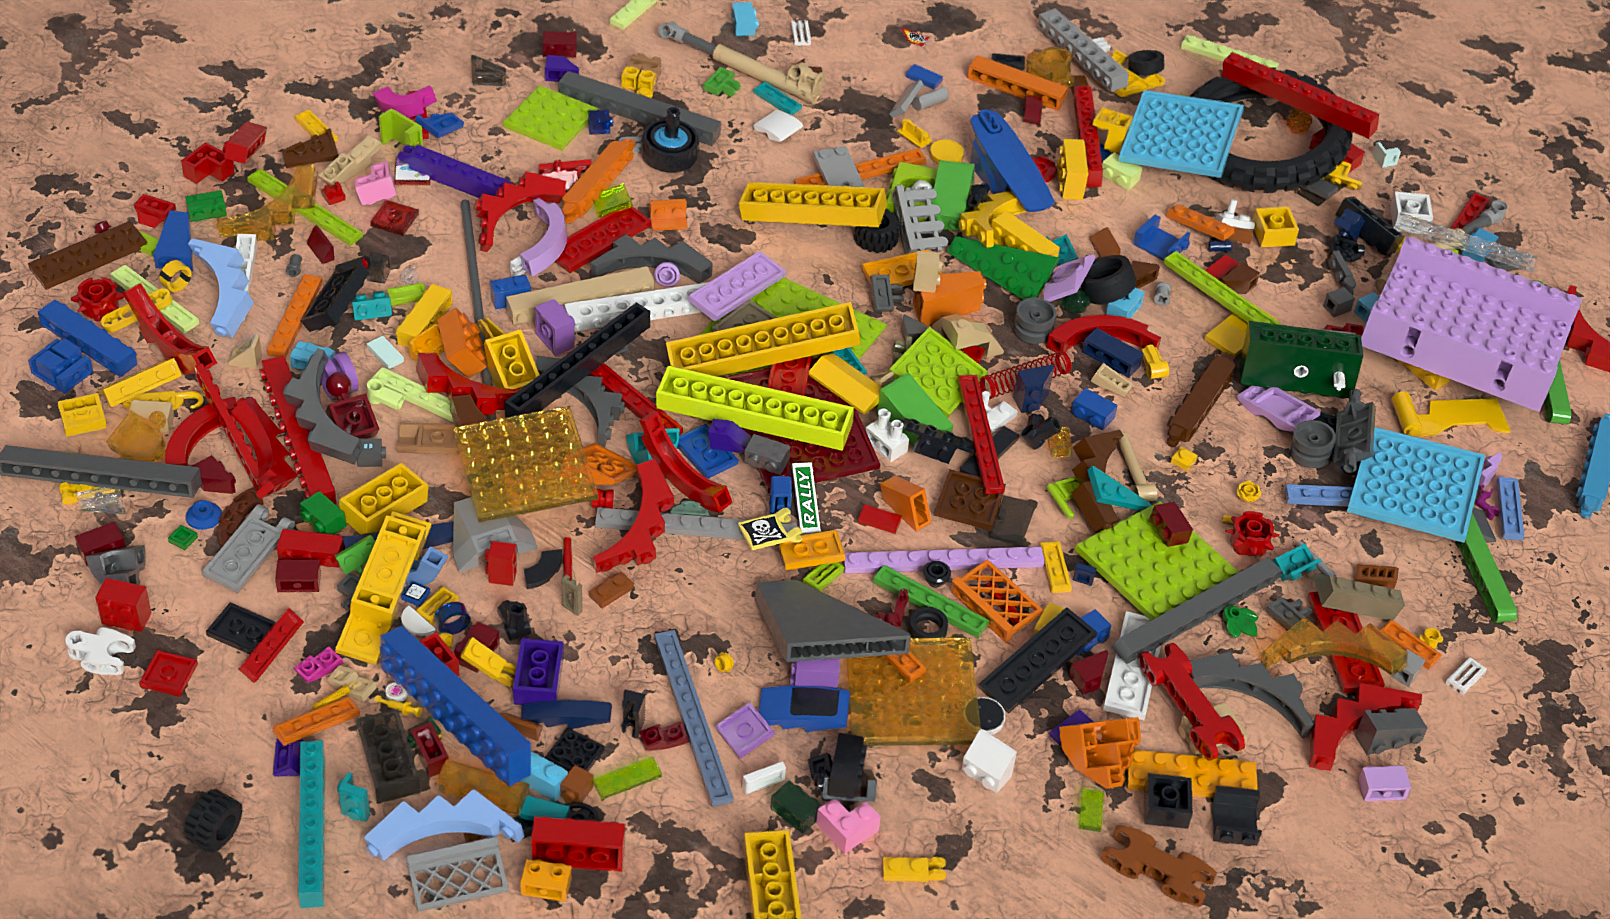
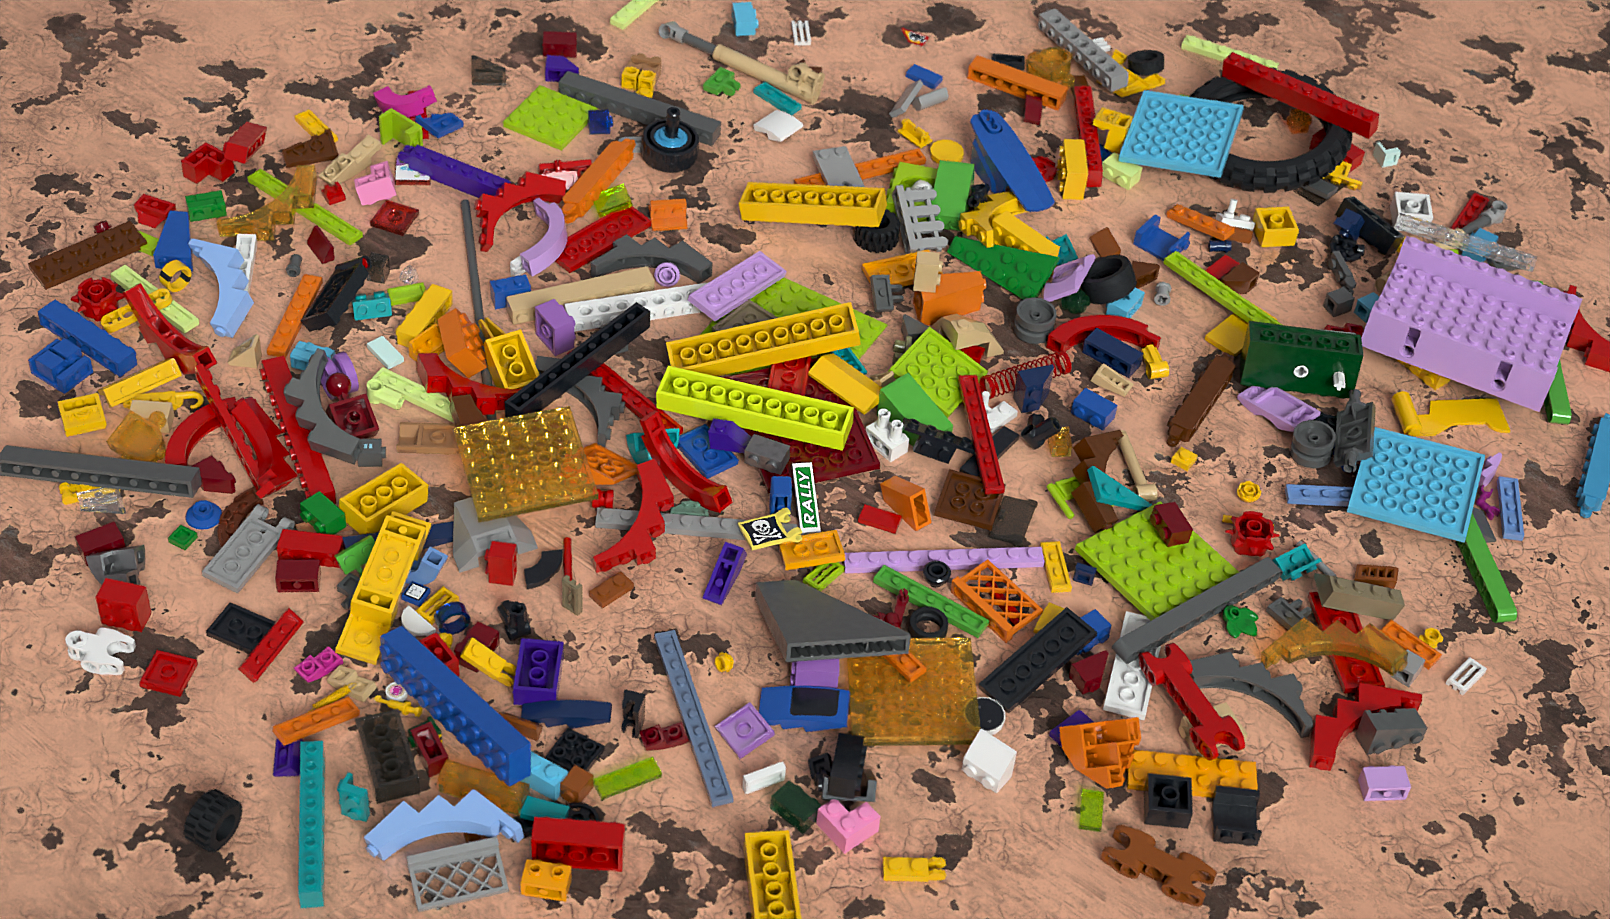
none -> dark purple slope [702,542,747,606]

